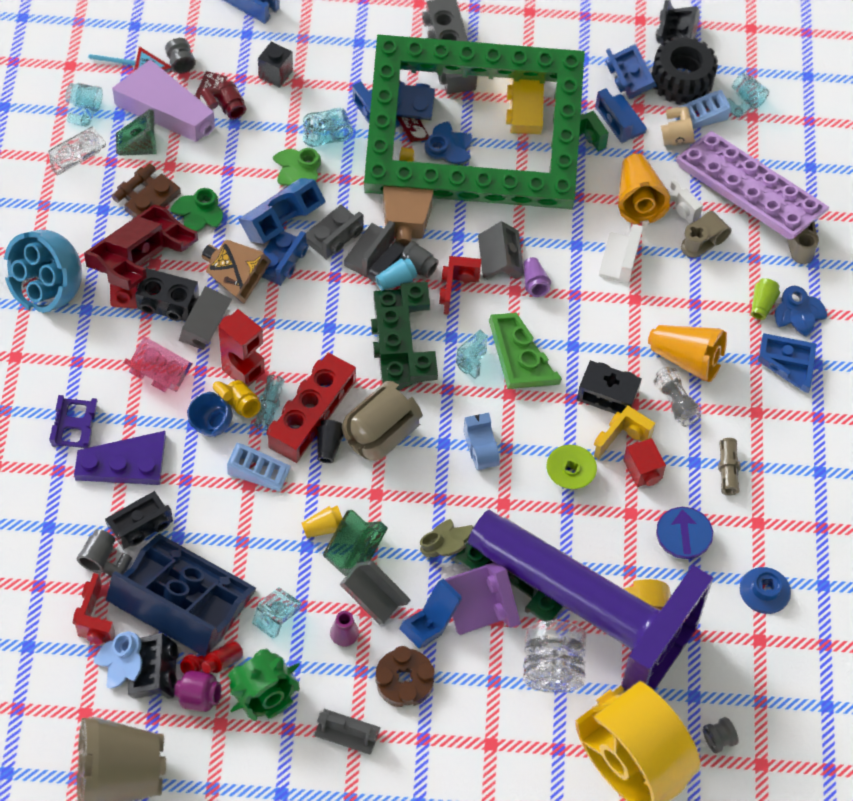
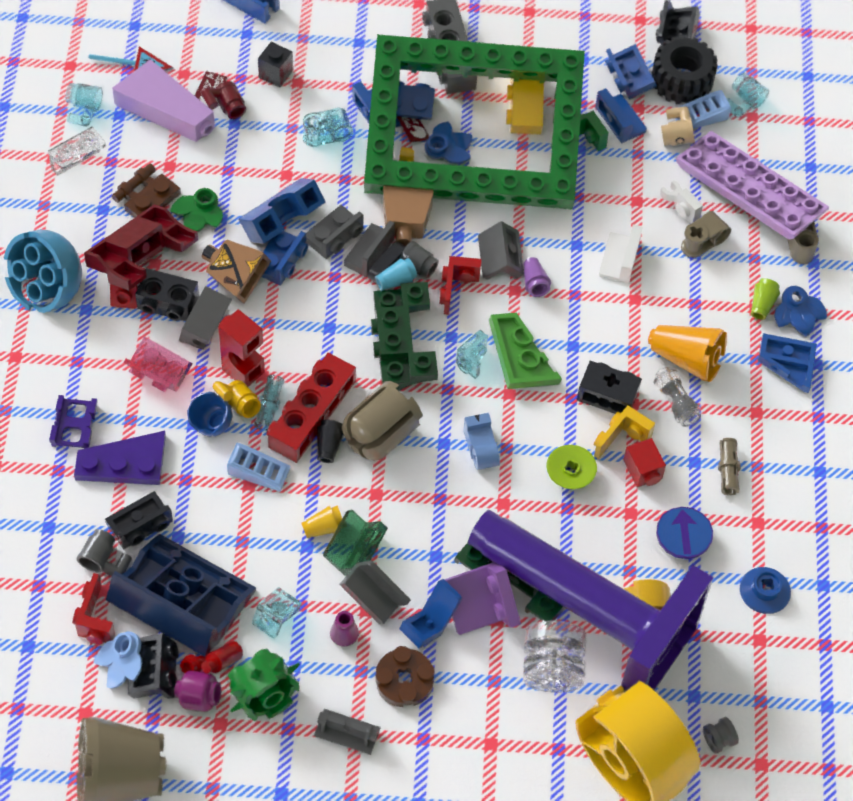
clear green slope [116,109,157,156] -> none
dark grey wheel [165,38,196,74] -> none
bright green plate [272,148,321,186] -> none
olive plate [420,519,474,557] -> none
light orange cone [618,154,670,224] -> none

